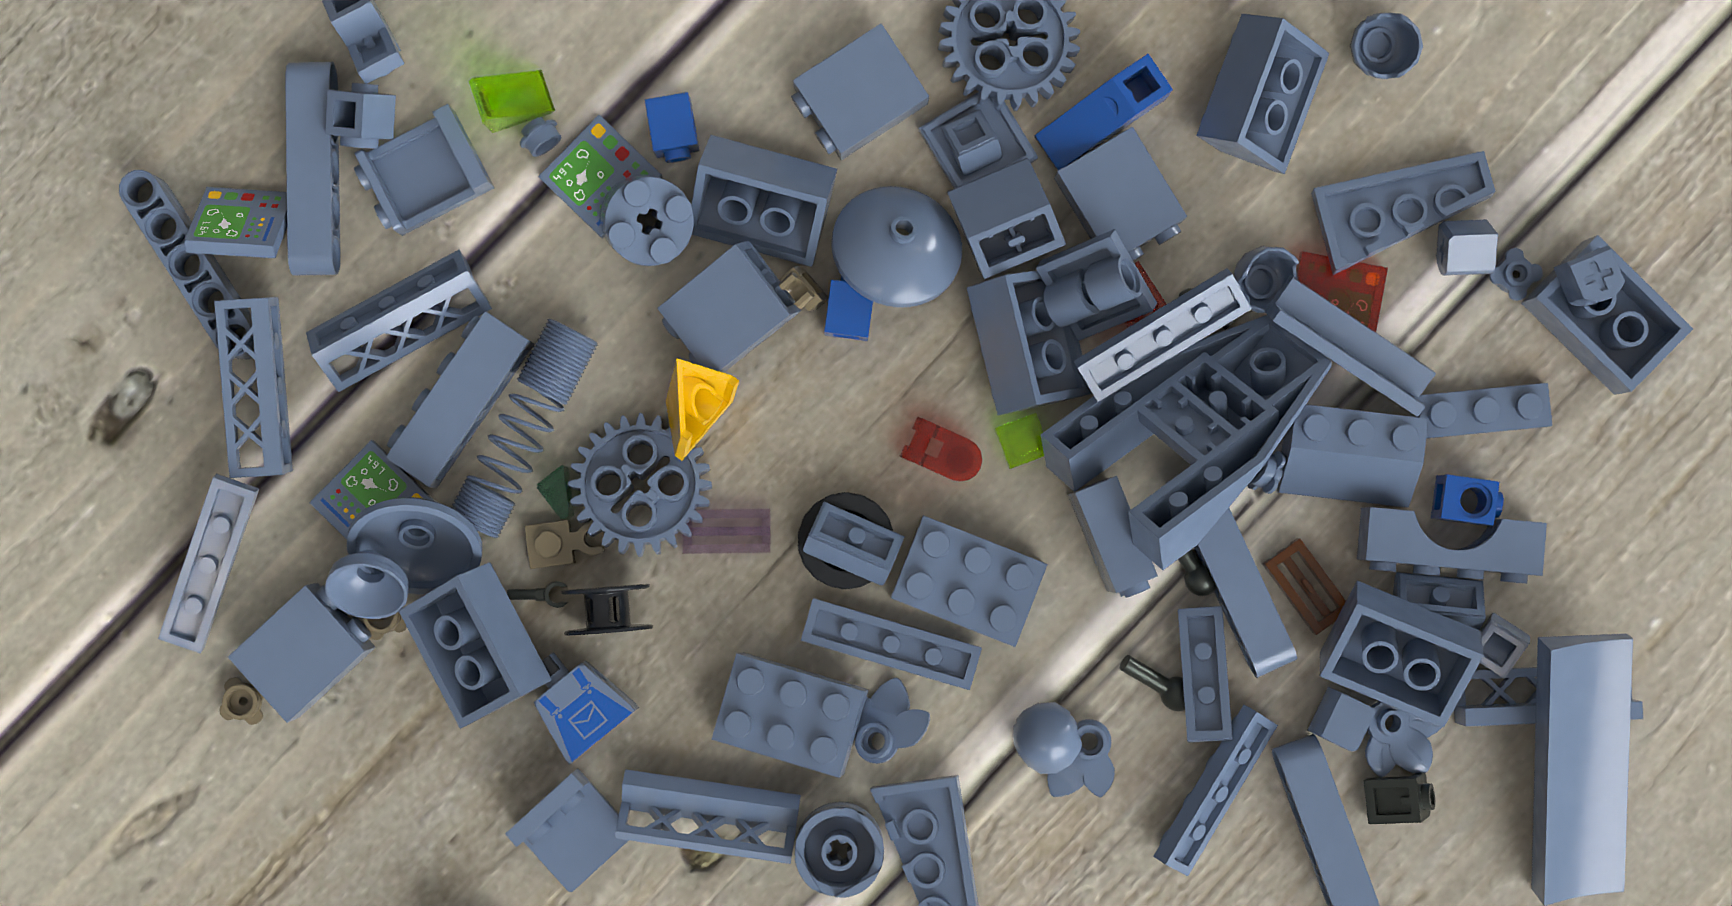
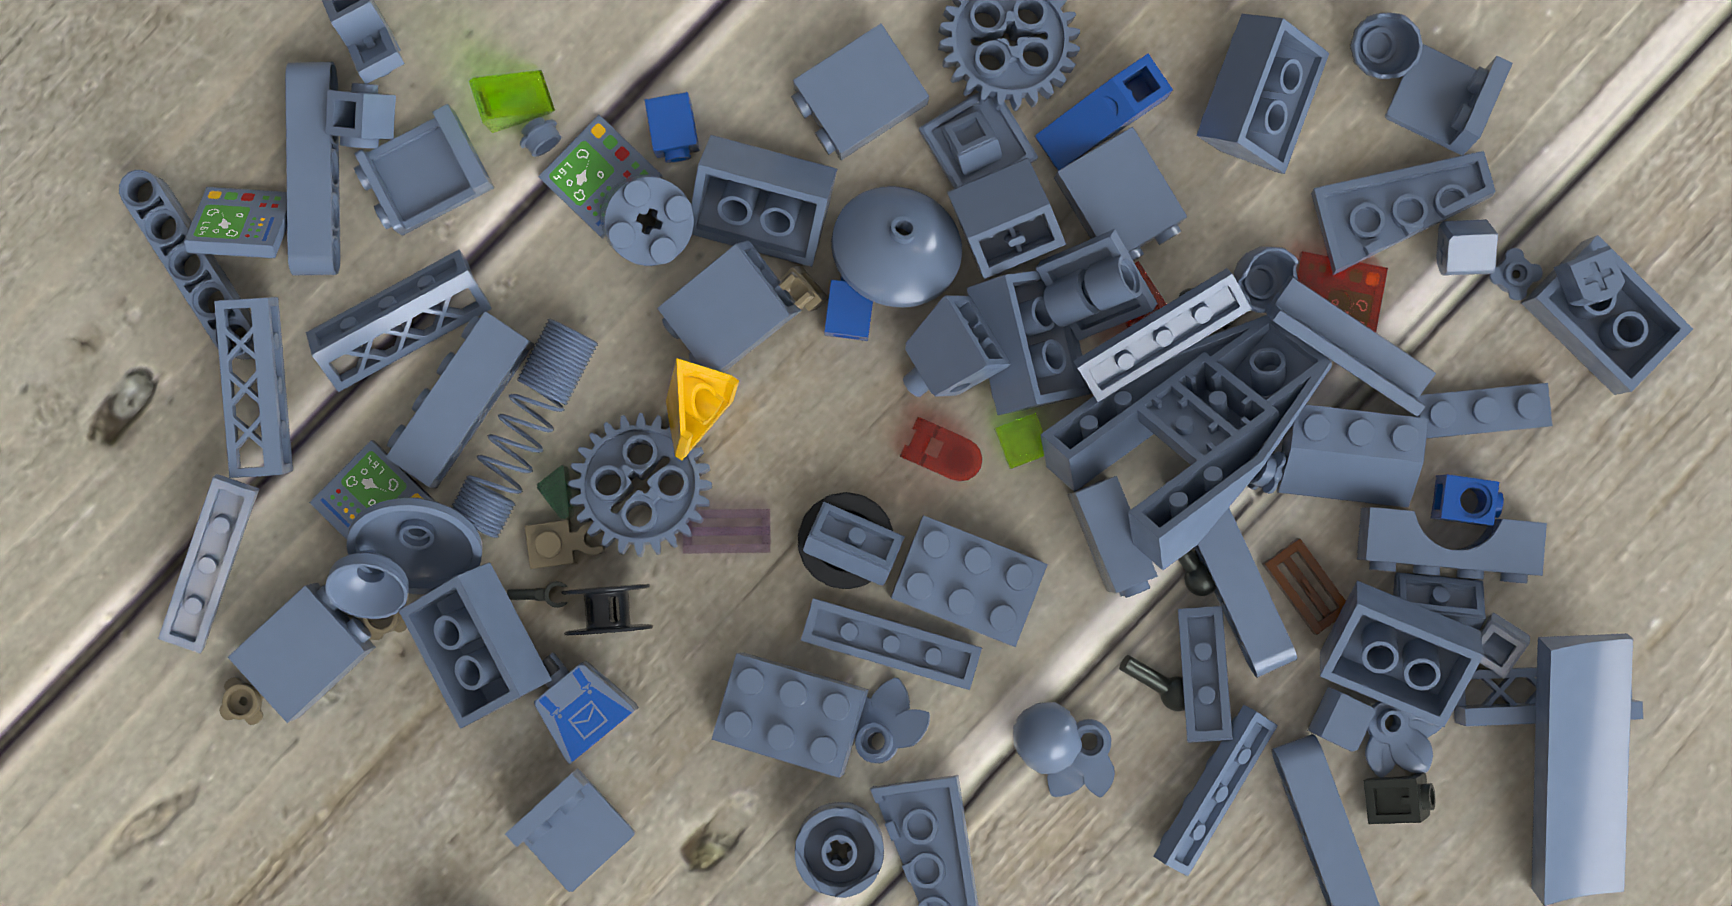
sand blue fence [615,769,801,864] -> none
none -> sand blue torso [903,295,1011,397]
none -> sand blue bracket [1385,44,1513,156]

